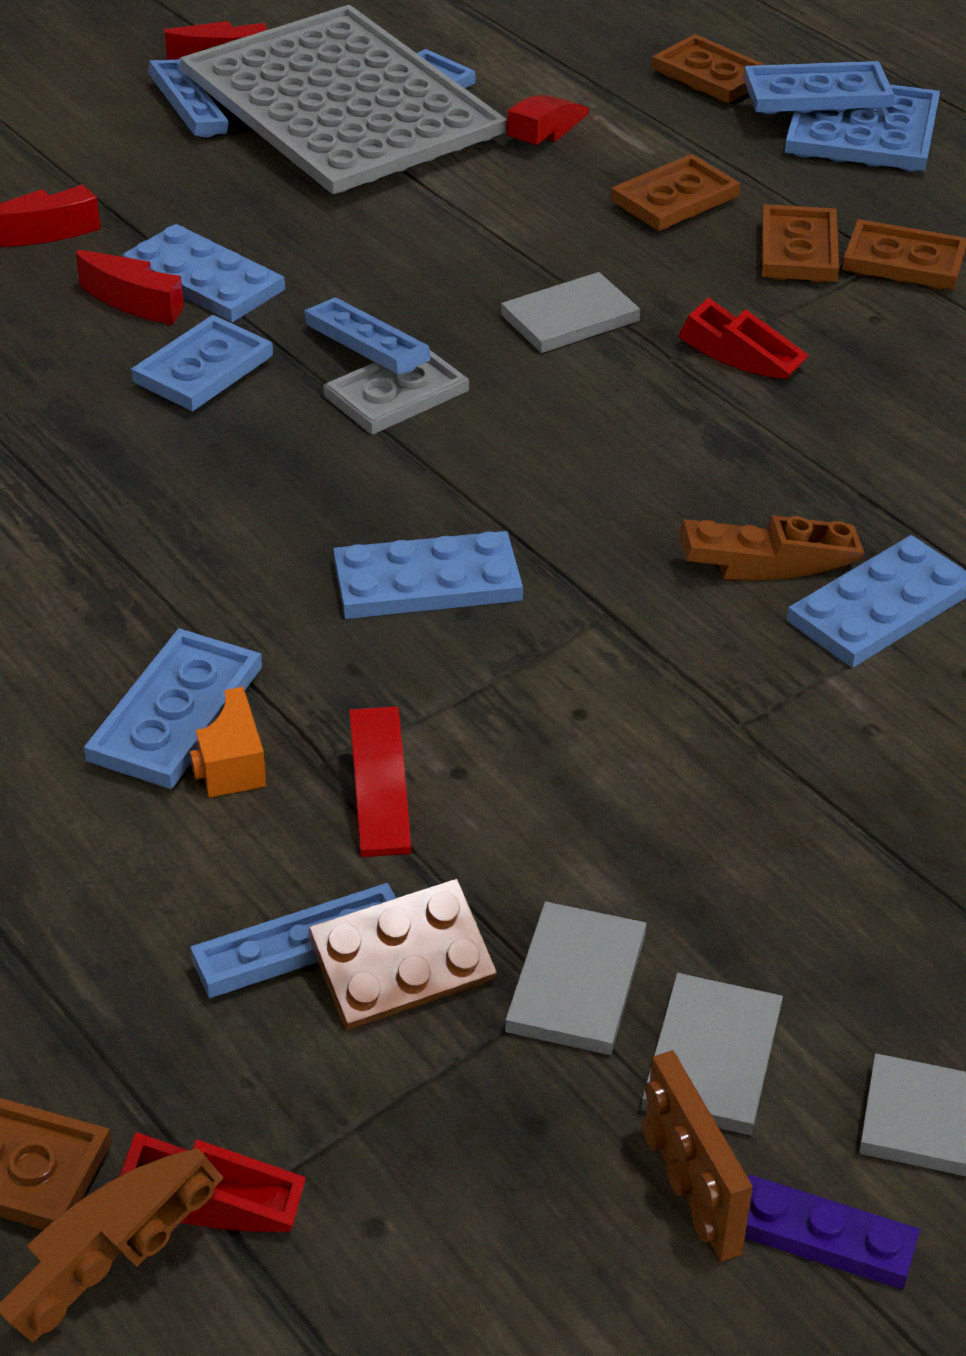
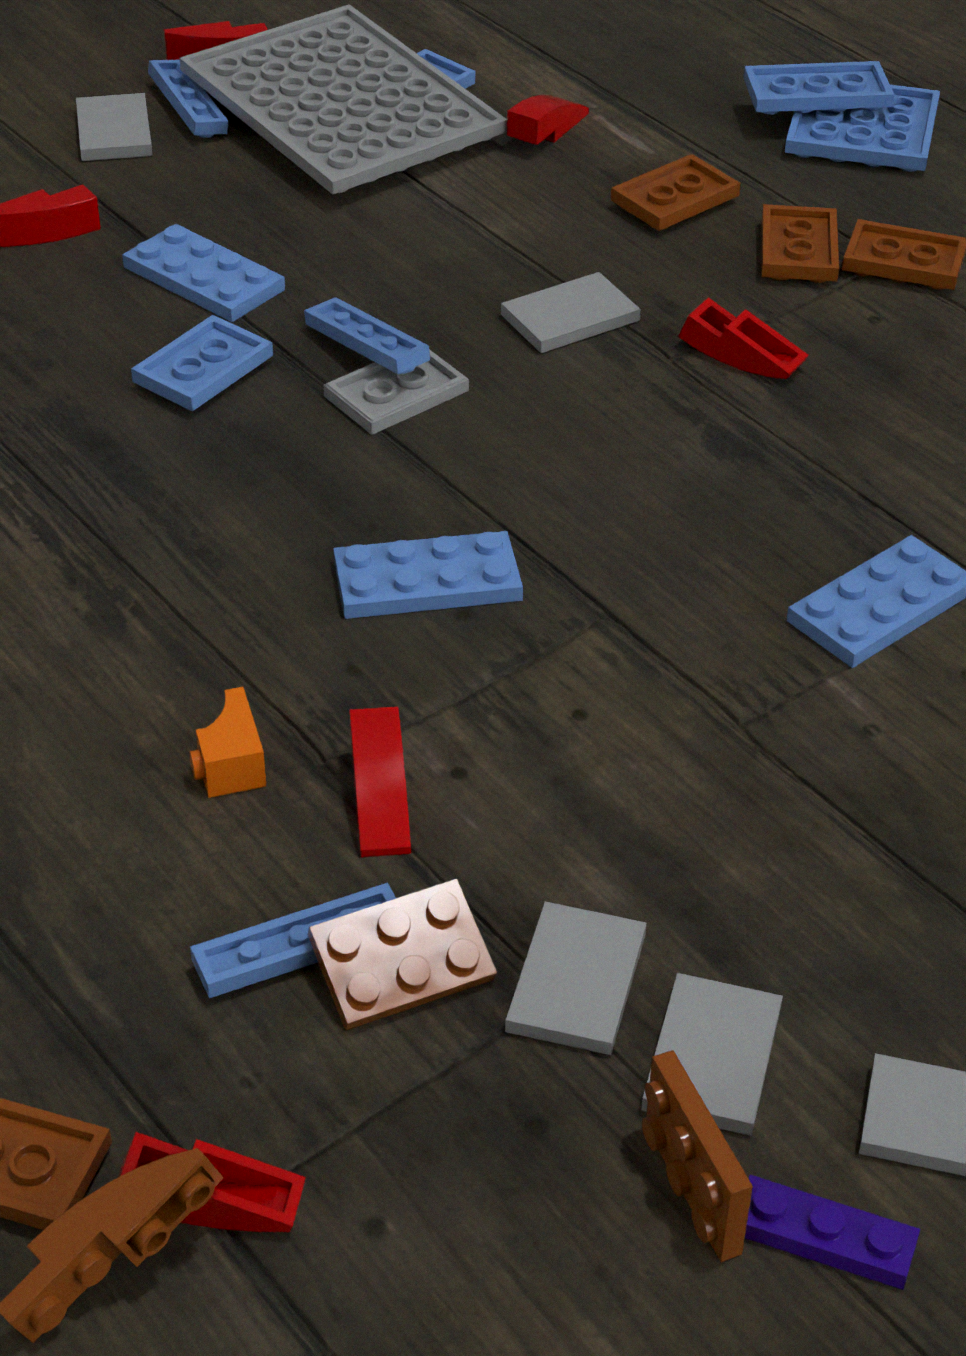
red slope [76,250,184,325] -> none
medium blue plate [84,628,262,789] -> none
dark orange plate [651,34,765,103] -> none
dark orange slope [679,515,864,581] -> none
none -> light grey tile [76,93,153,161]

